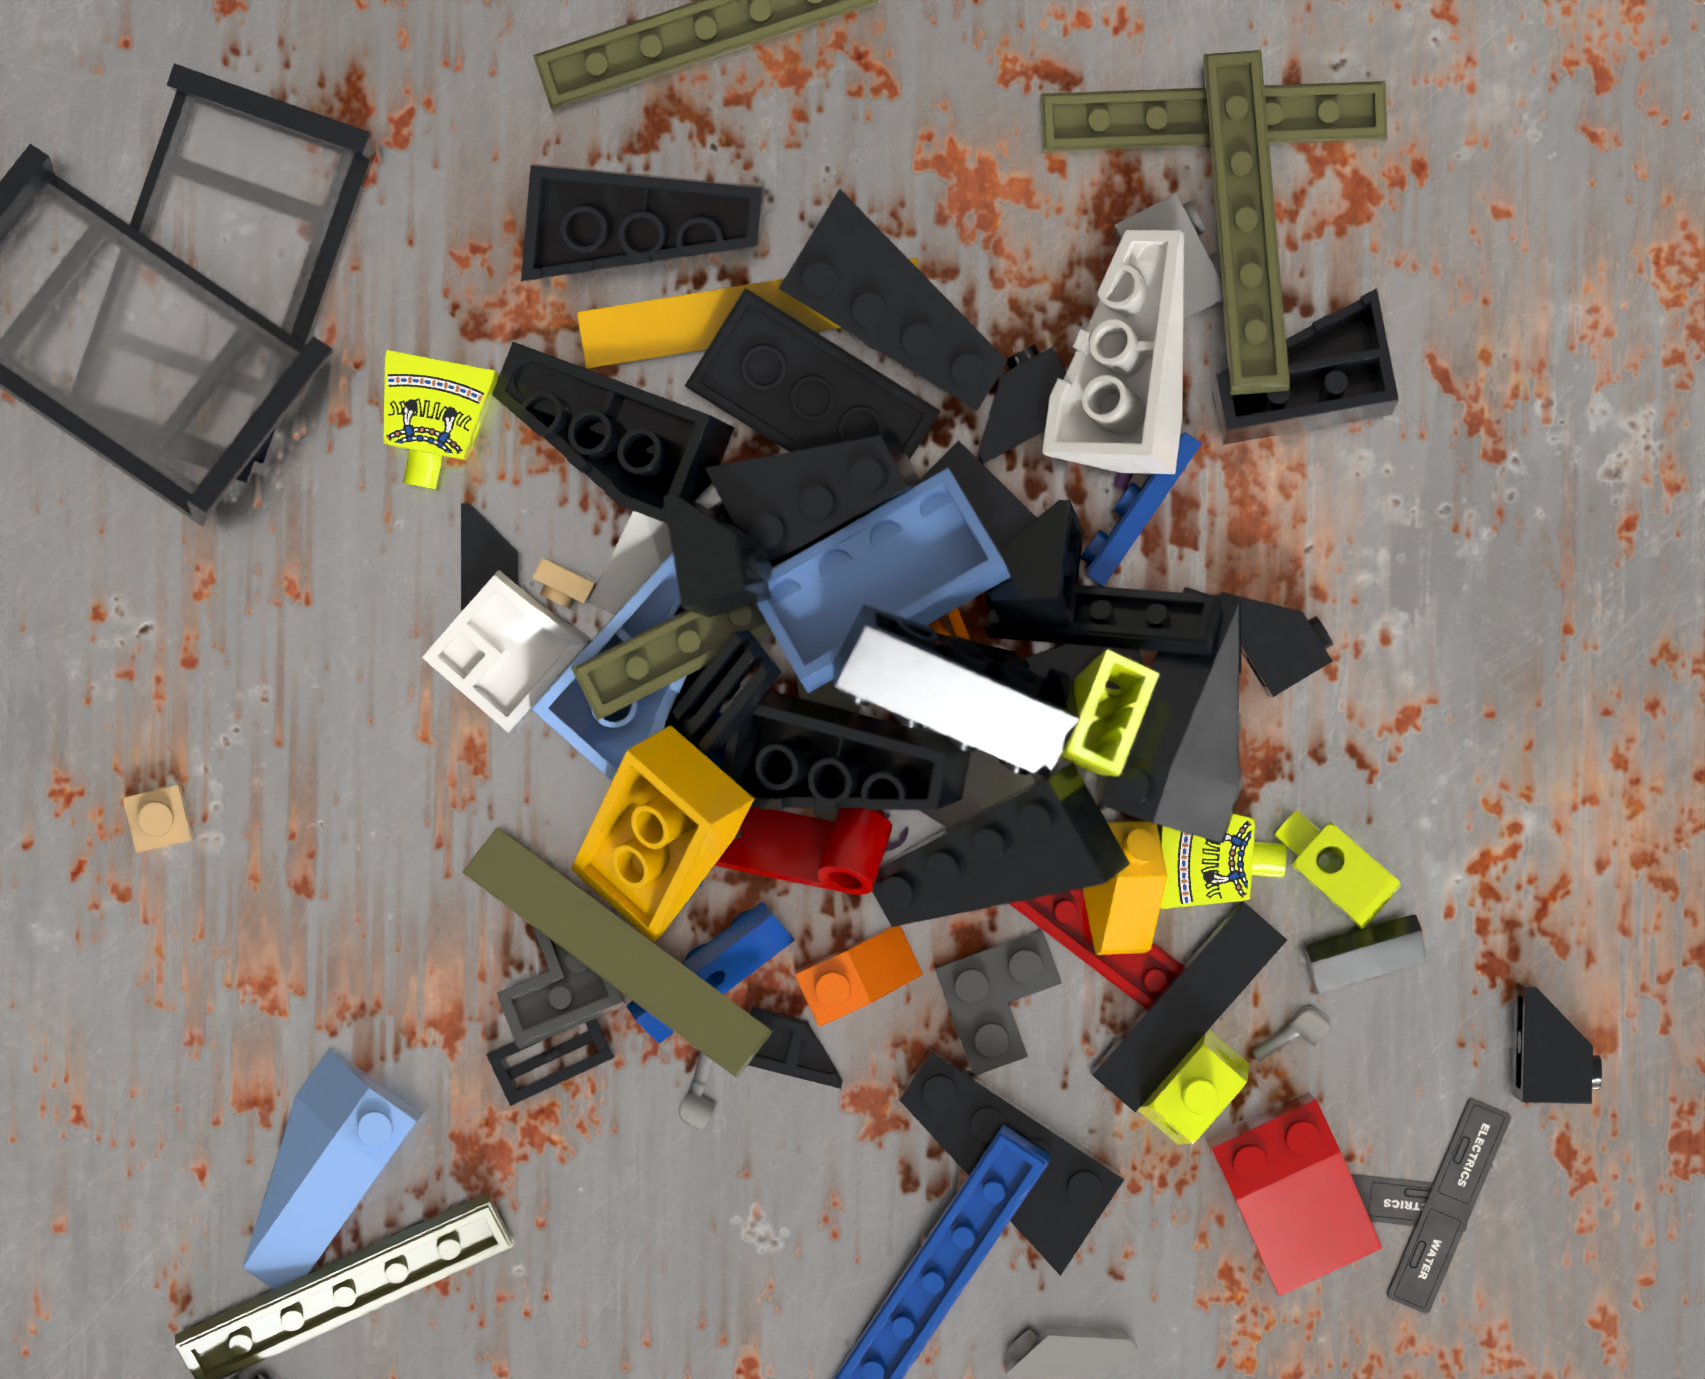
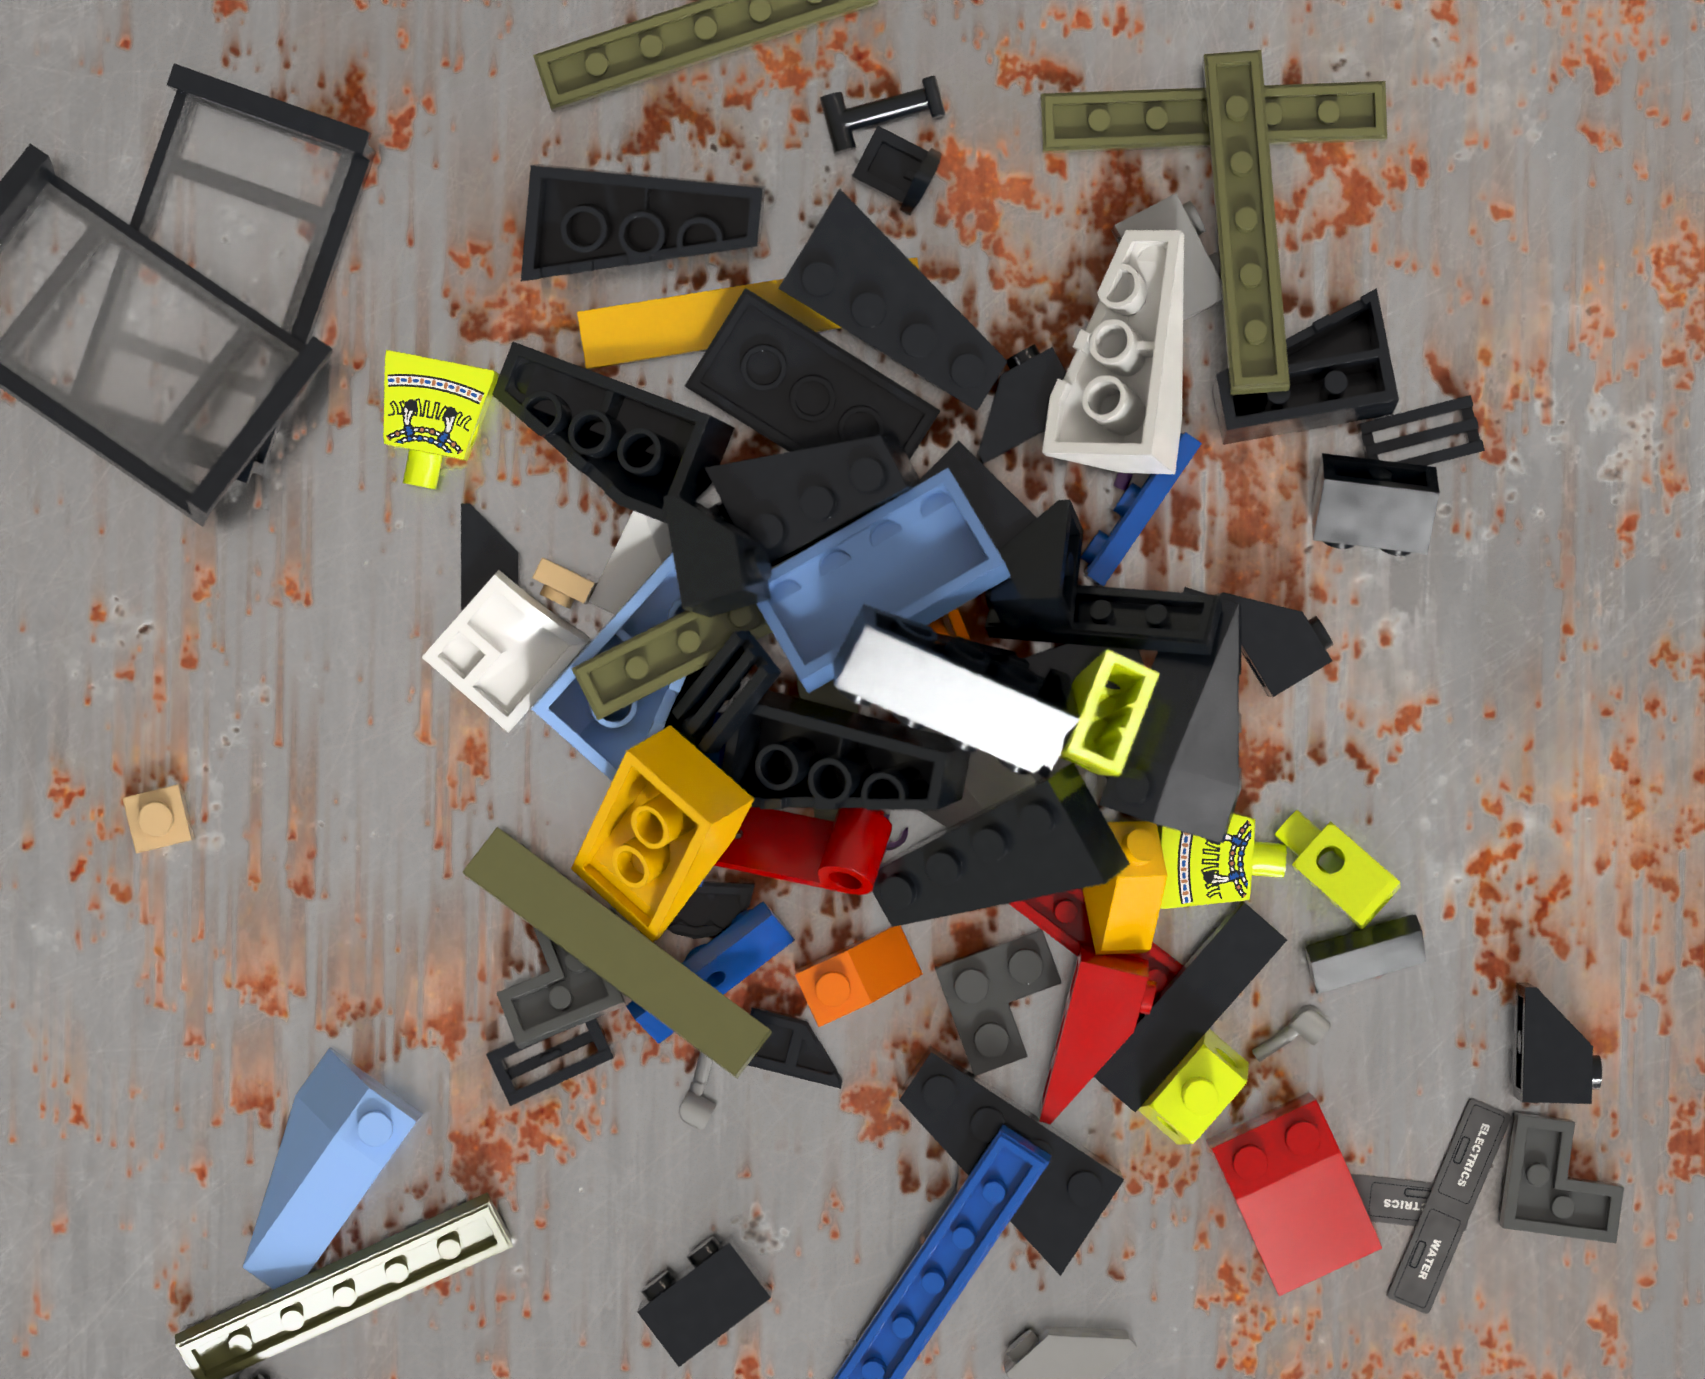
none -> black brick [637,1235,772,1367]
none -> black tile [667,881,755,939]
none -> black piece [820,76,945,154]
none -> black tile [851,126,942,215]
none -> red slope [1039,944,1157,1125]
none -> brick [1311,453,1440,556]
none -> black tile [1357,395,1485,466]
none -> dark grey plate [1499,1112,1624,1244]

